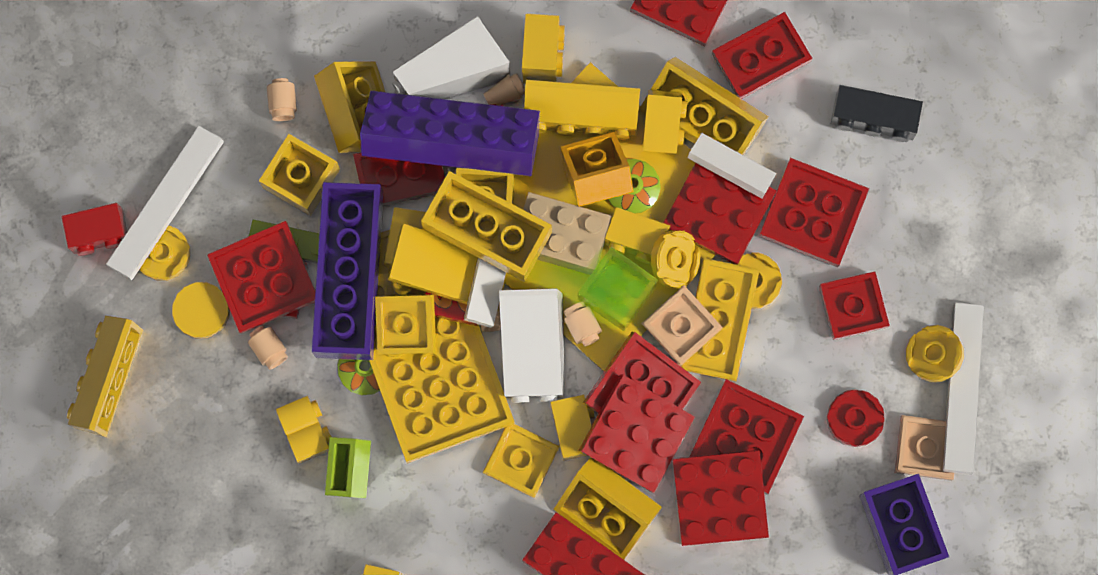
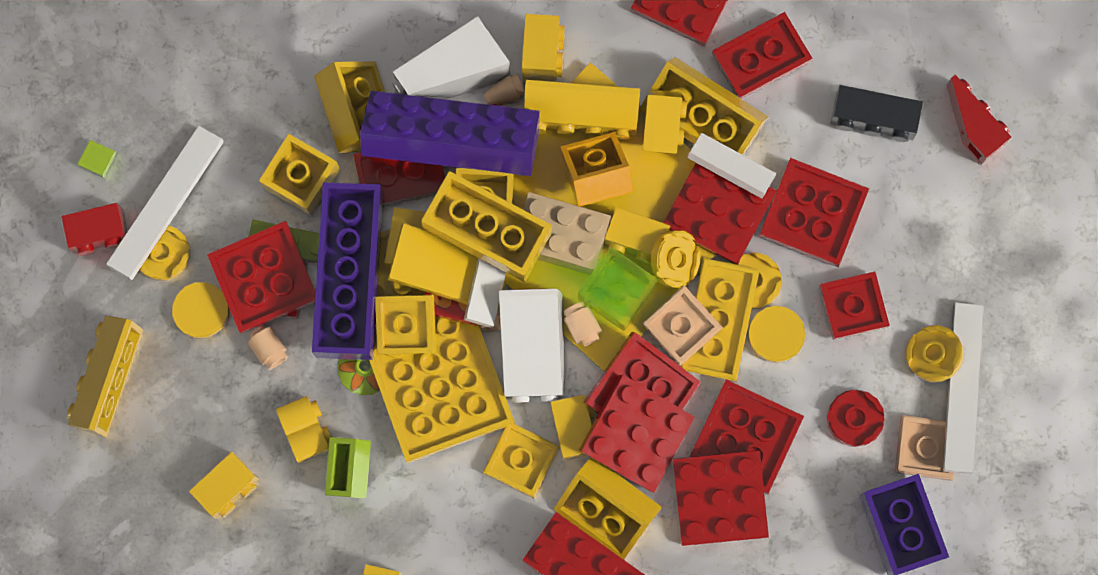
light nougat brick [267,78,297,121] -> none
lime dish [608,159,661,214] -> none
none -> lime tile [77,140,117,178]
none -> yellow brick [189,452,259,519]
none -> yellow tile [748,306,806,363]
none -> red slope [946,74,1012,165]

